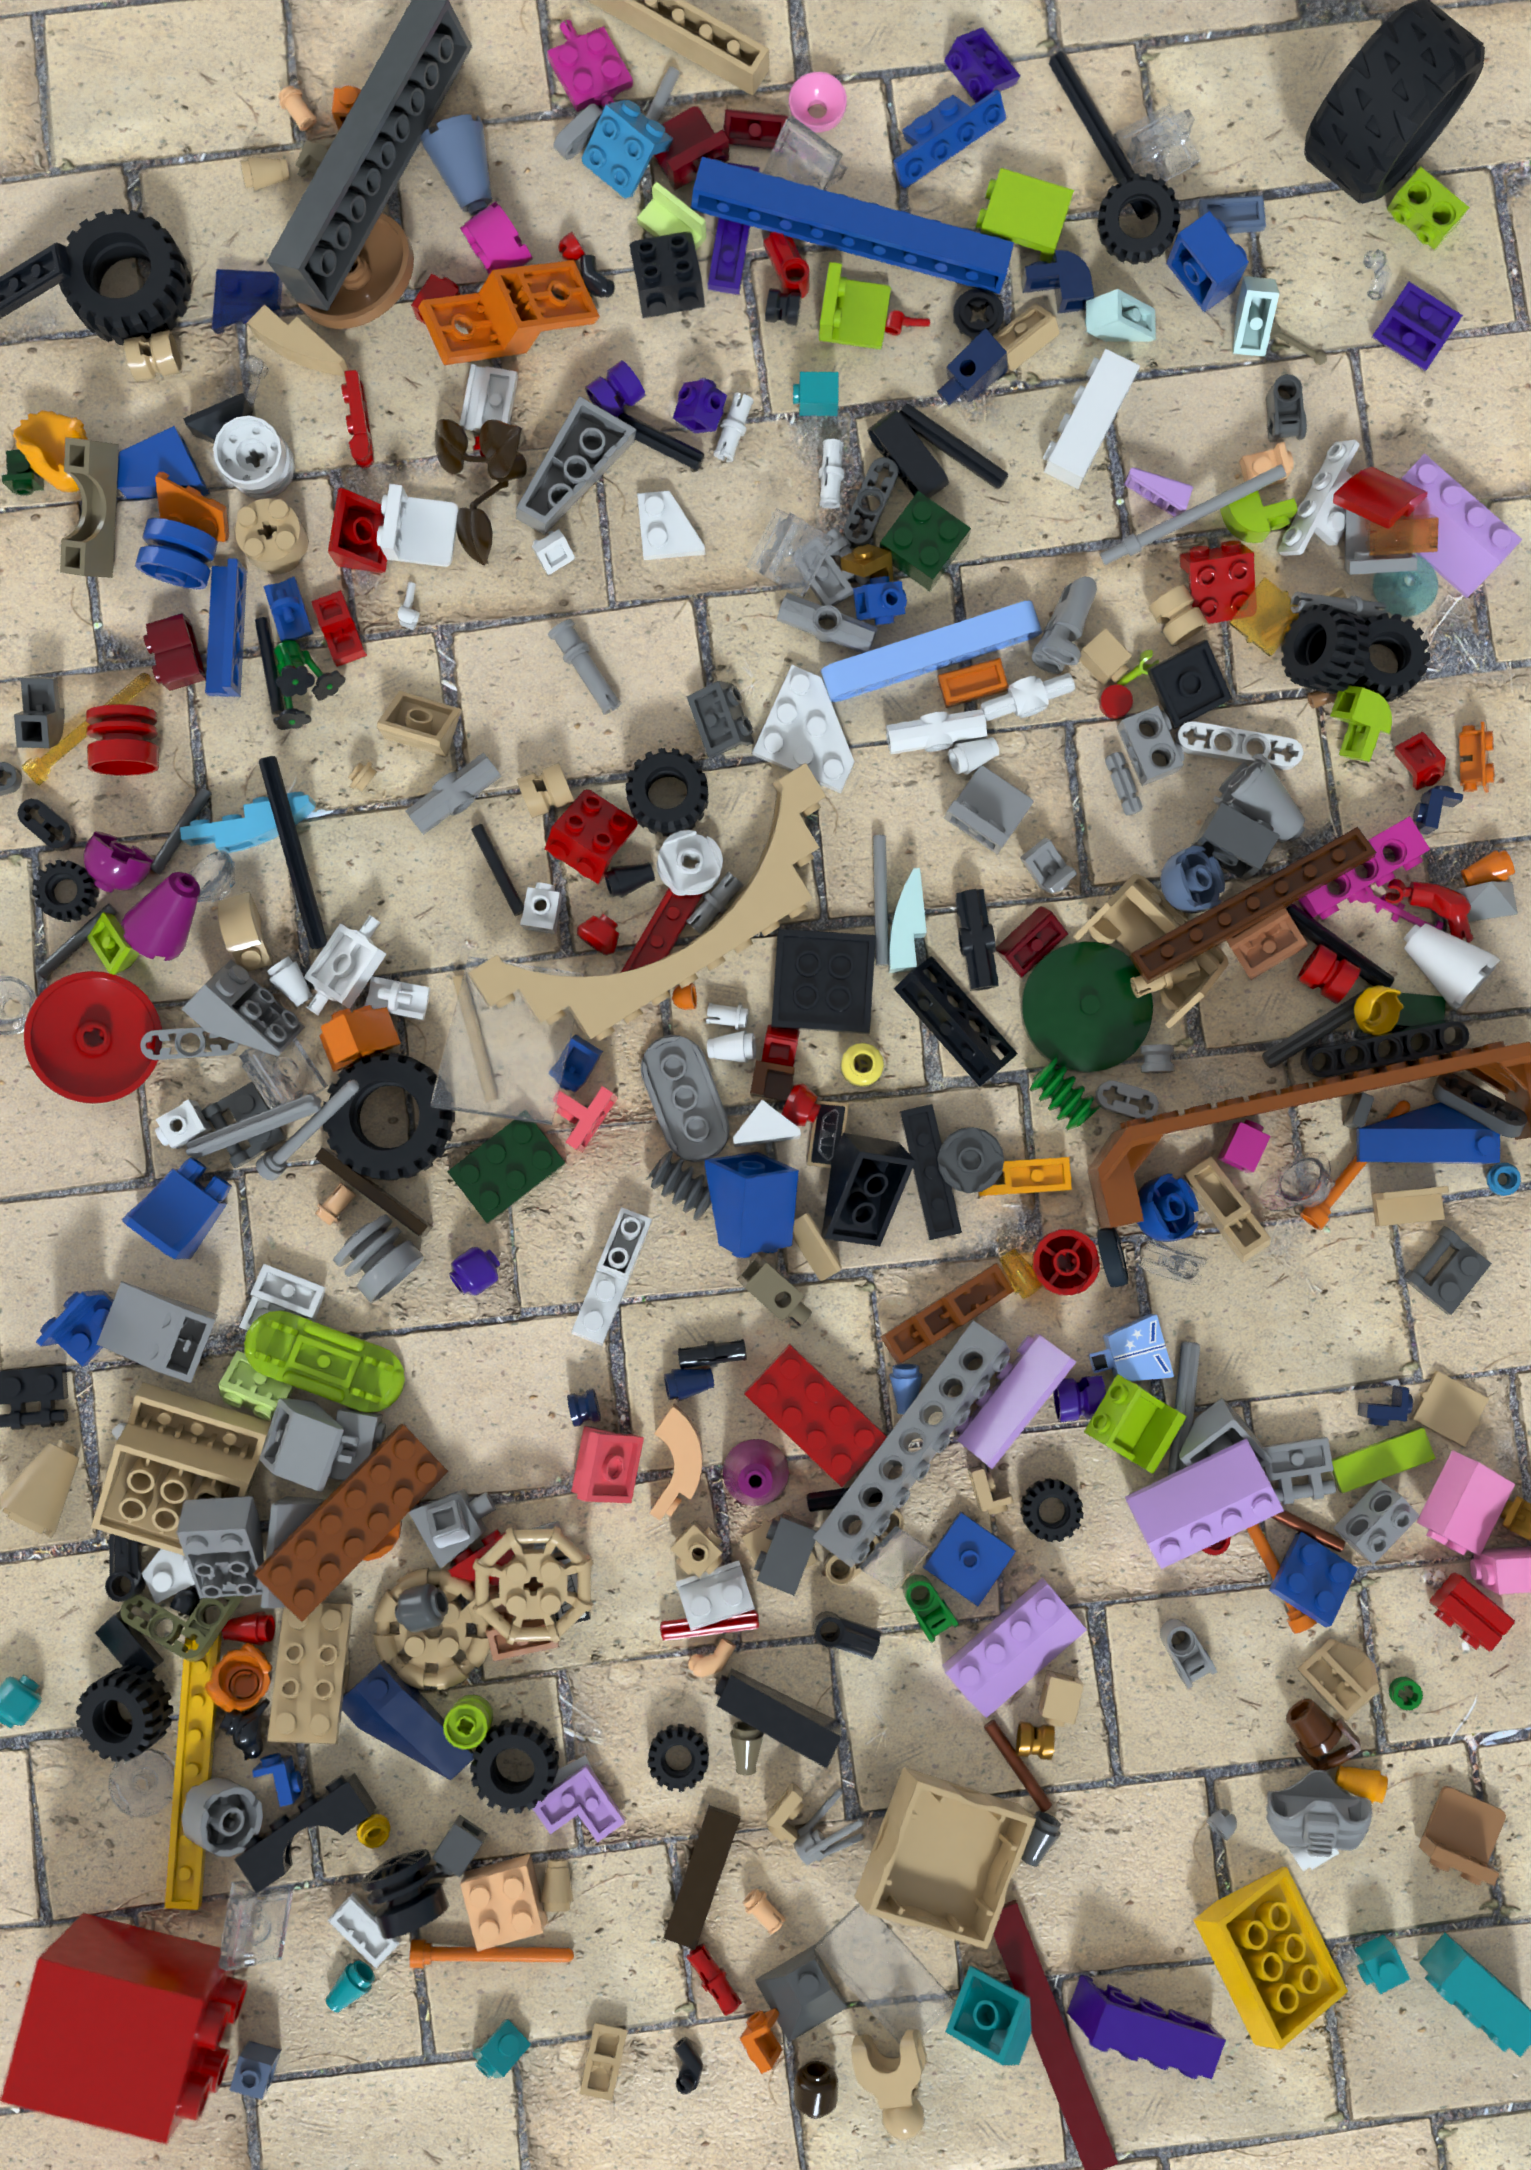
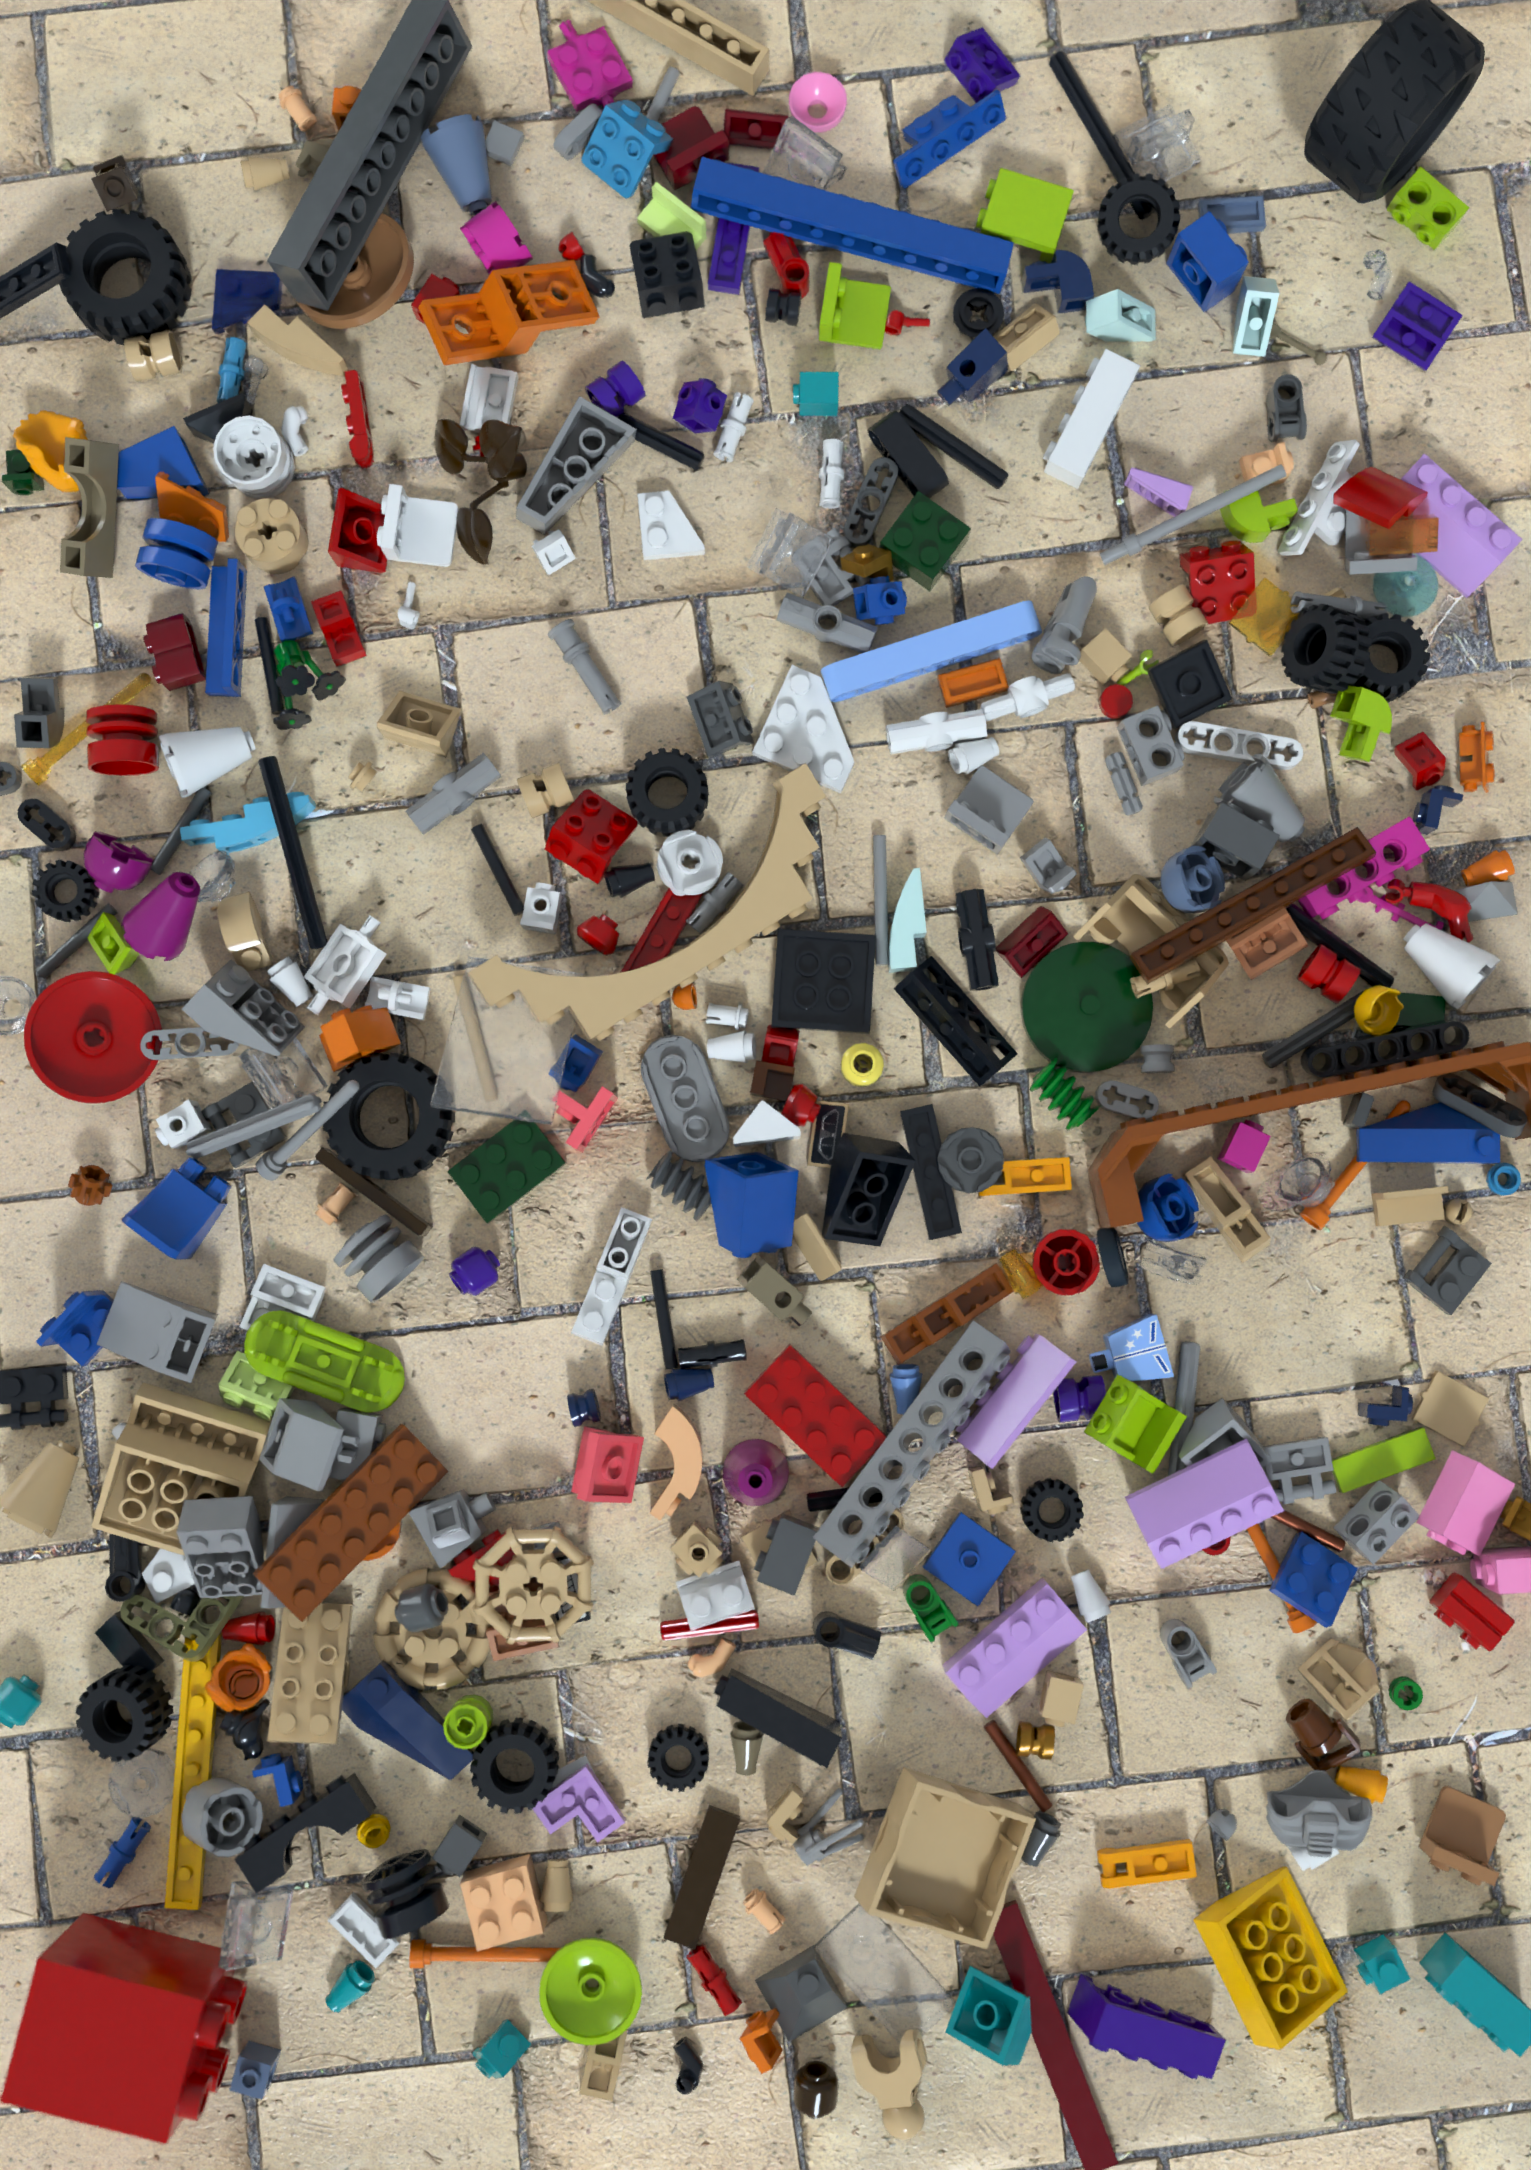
none -> dark orange gear [68,1165,113,1206]
none -> dark brown window [91,155,139,212]
none -> blue pin [94,1817,151,1888]
none -> white cone [158,727,256,798]
none -> dark azure pin [217,337,247,403]
none -> white arm [281,406,308,457]
none -> light grey tile [485,121,524,166]
none -> lime dish [539,1938,642,2045]
none -> black bar [650,1269,678,1370]
none -> white cone [1071,1569,1111,1623]
none -> light orange plate [1097,1839,1197,1889]
none -> tan hinge [1443,1198,1473,1225]

